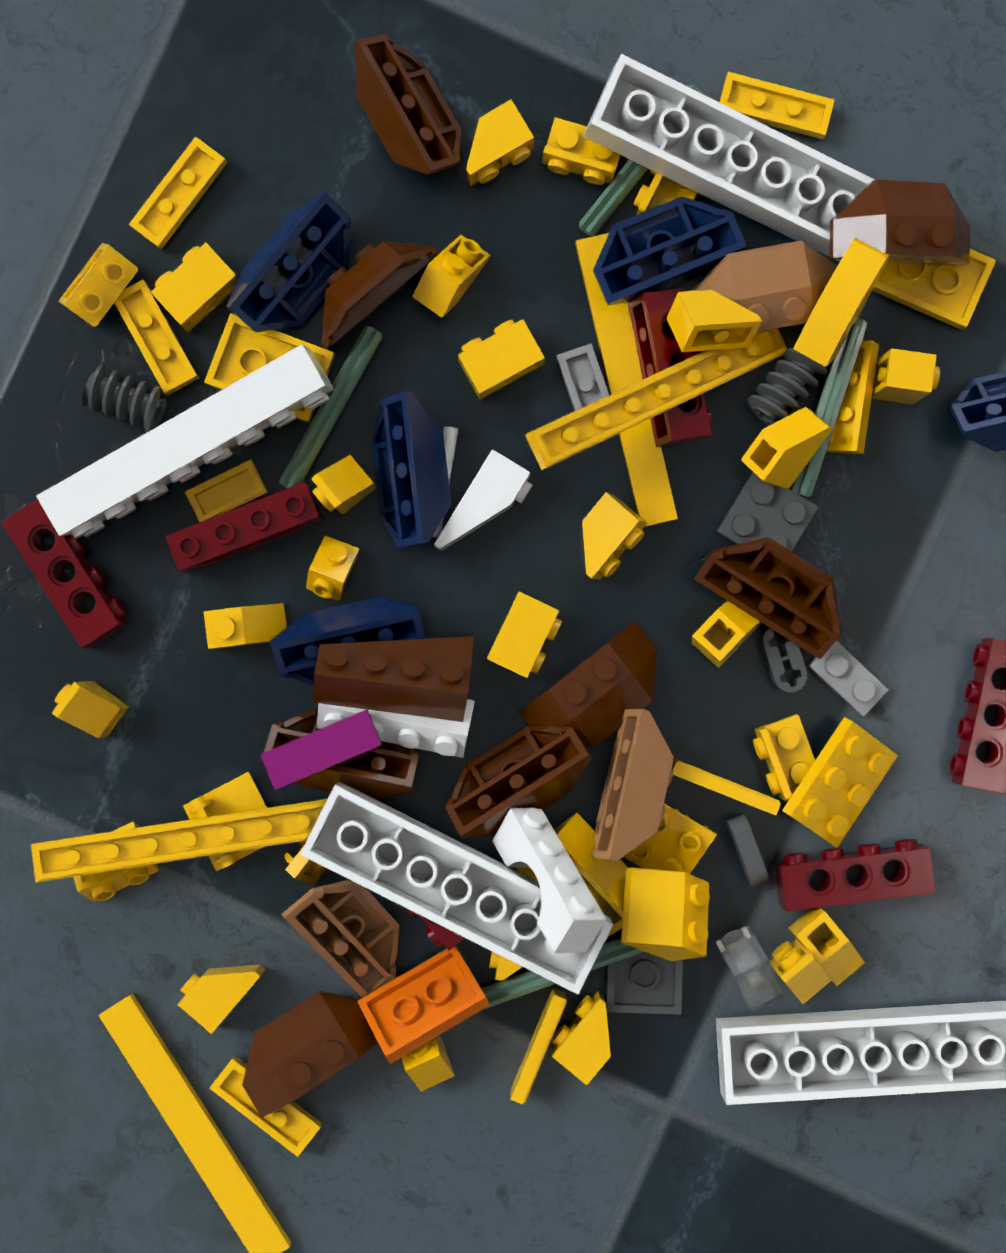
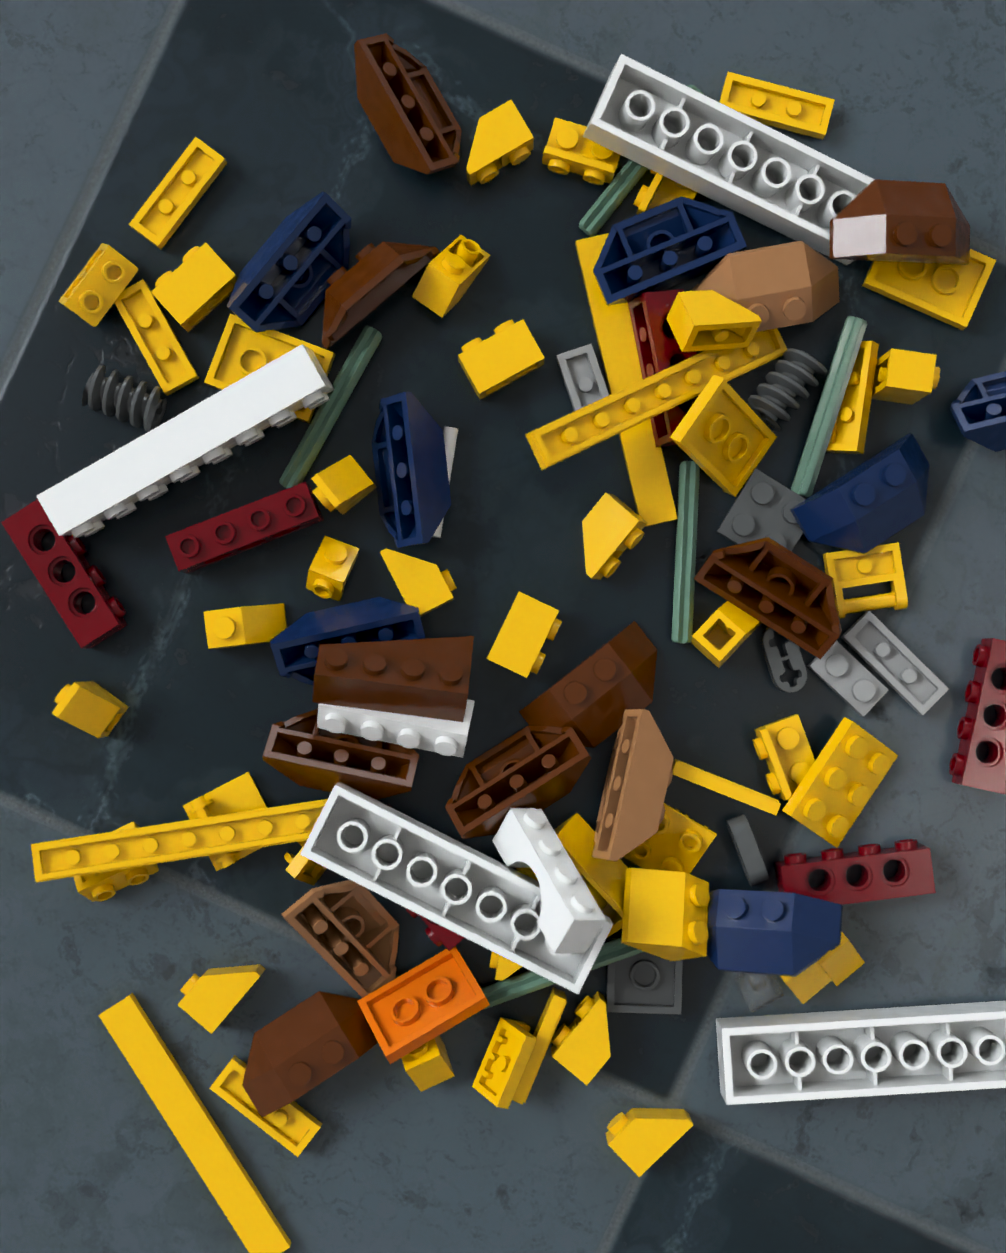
yellow tile [185,459,269,522] -> none
magenta tile [260,710,382,790] -> none
white slope [434,449,533,551] -> none
yellow slope [741,407,833,489] -> none
yellow slope [793,238,889,367] -> none
none -> yellow slope [380,548,457,617]
none -> yellow bracket [472,1017,537,1109]
none -> yellow slope [605,1108,694,1177]
none -> yellow plate [670,375,777,497]
none -> sand green axle [671,461,700,644]
none -> dark blue wedge [707,889,843,977]
none -> dark blue wedge [790,433,930,554]
none -> yellow plate [823,542,908,619]
none -> light grey plate [841,610,949,715]

